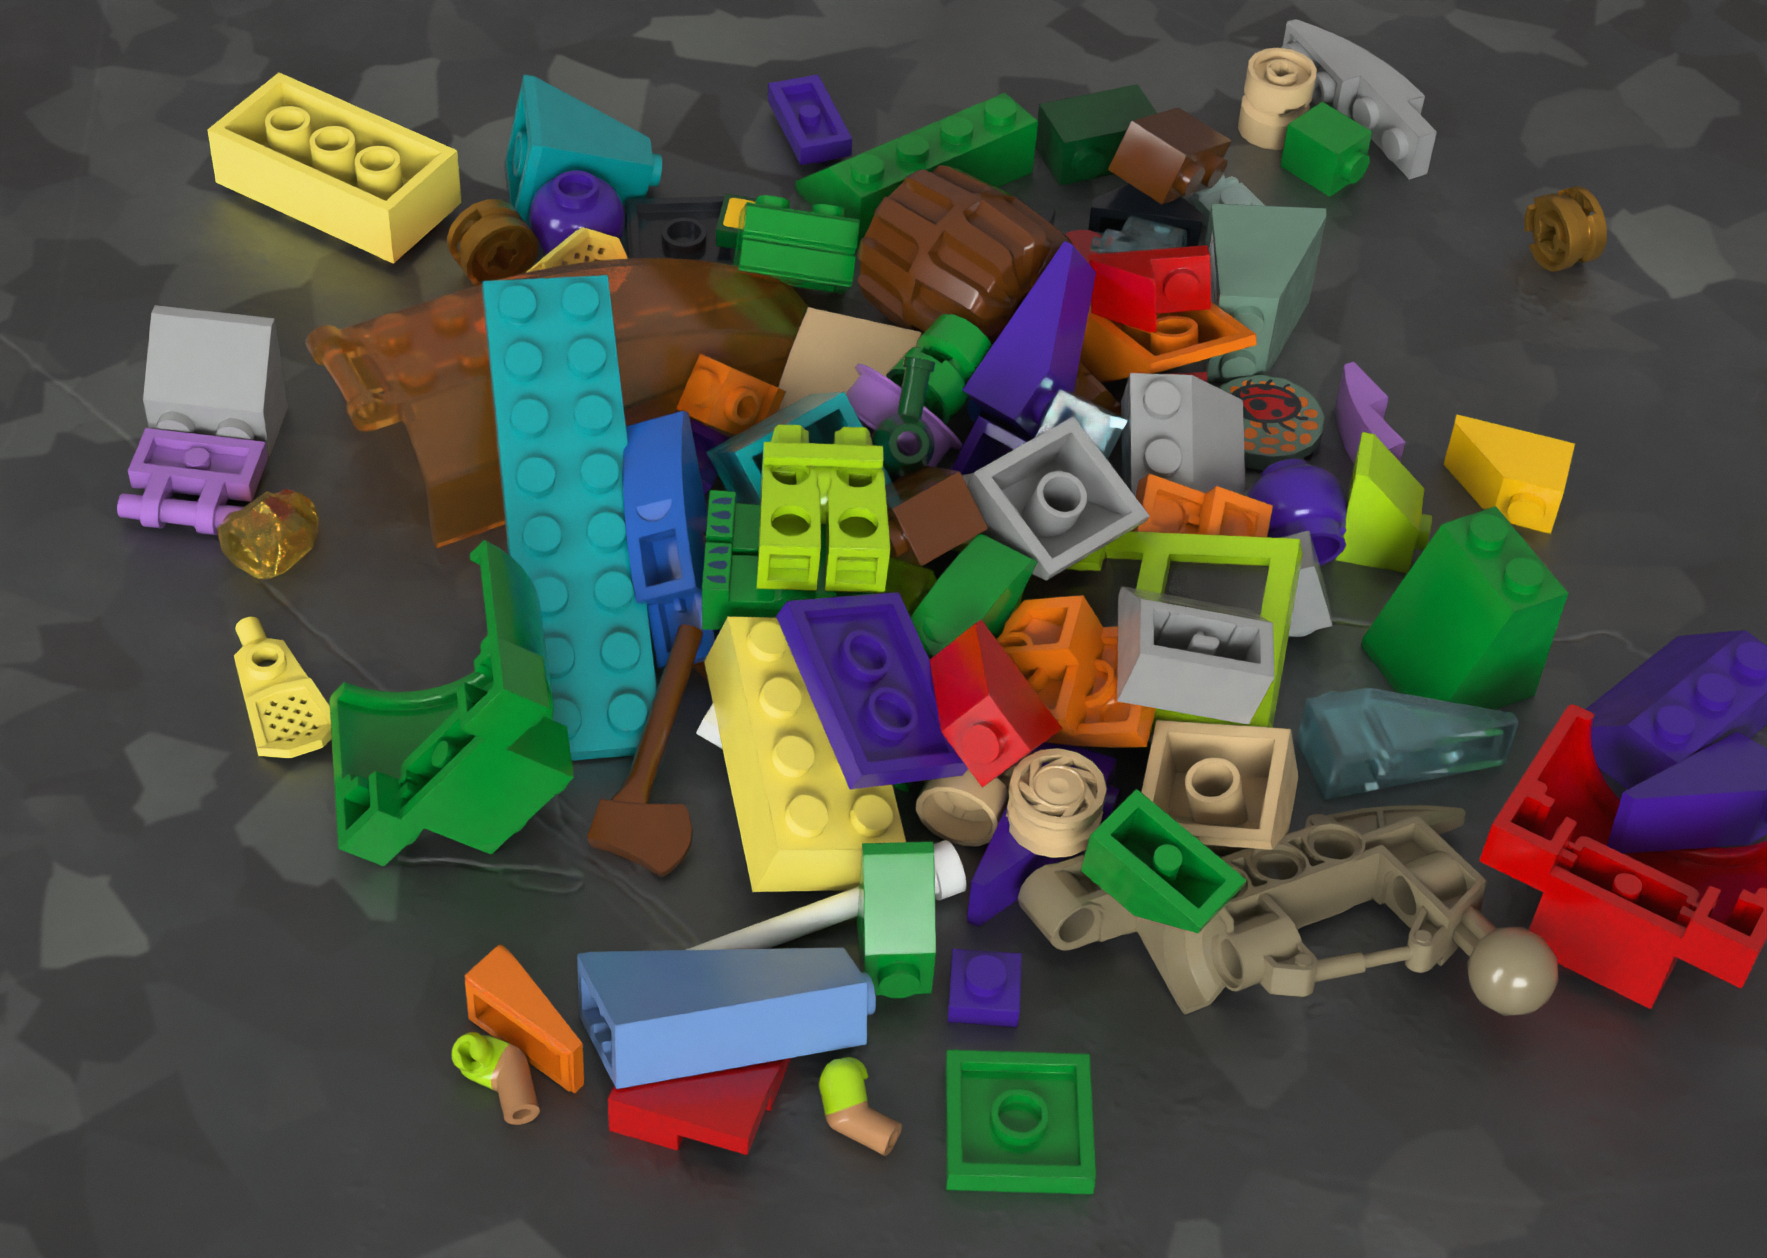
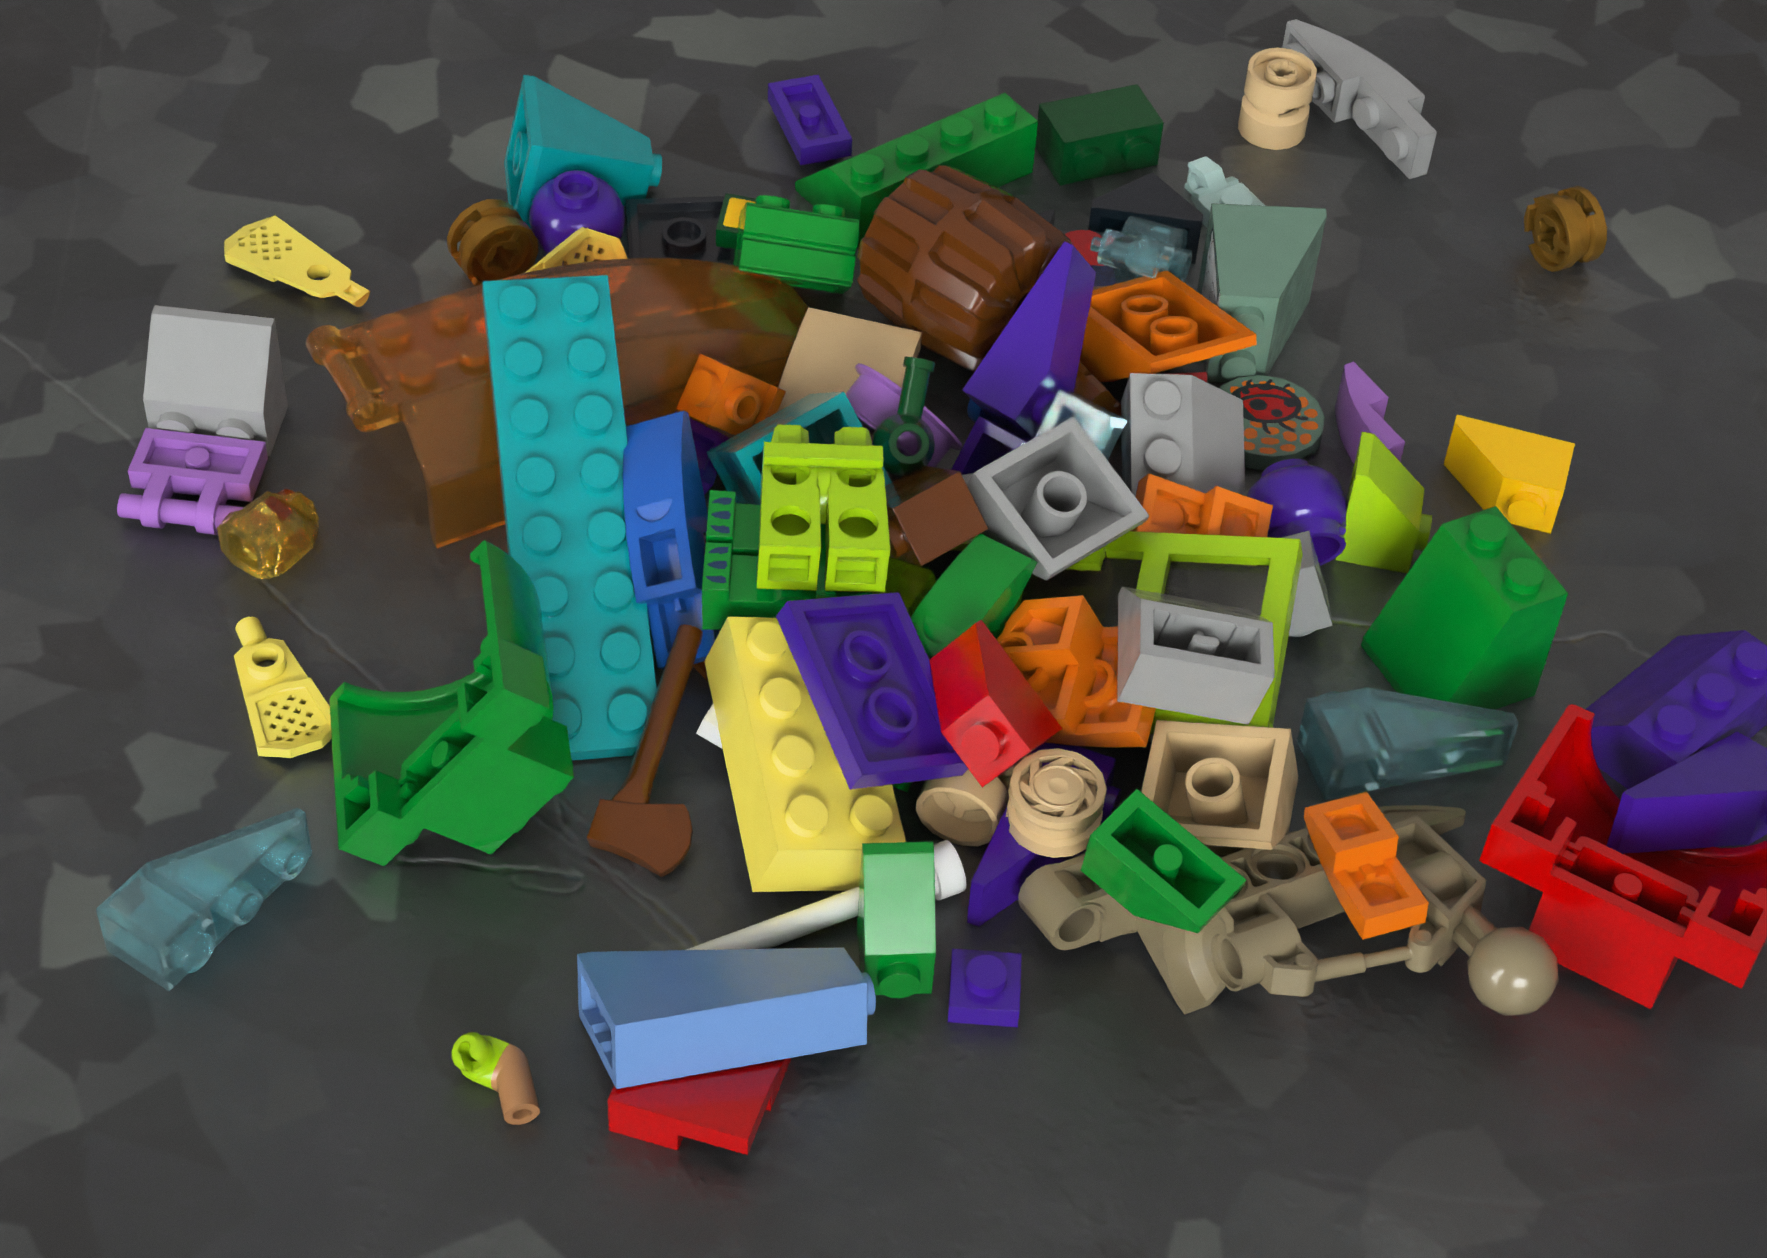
light yellow brick [207,72,462,264] -> none
orange slope [465,944,584,1093] -> none
arm [819,1057,902,1156] -> none
green wheel [886,314,993,425] -> none
green tile [945,1050,1096,1194] -> none
red slope [1089,245,1211,333] -> none
reddish brown brick [1108,107,1232,204] -> none
green brick [1280,102,1372,197] -> none
none -> clear light blue slope [96,808,313,991]
none -> light yellow piece [224,215,370,307]
none -> orange slope [1304,792,1429,940]

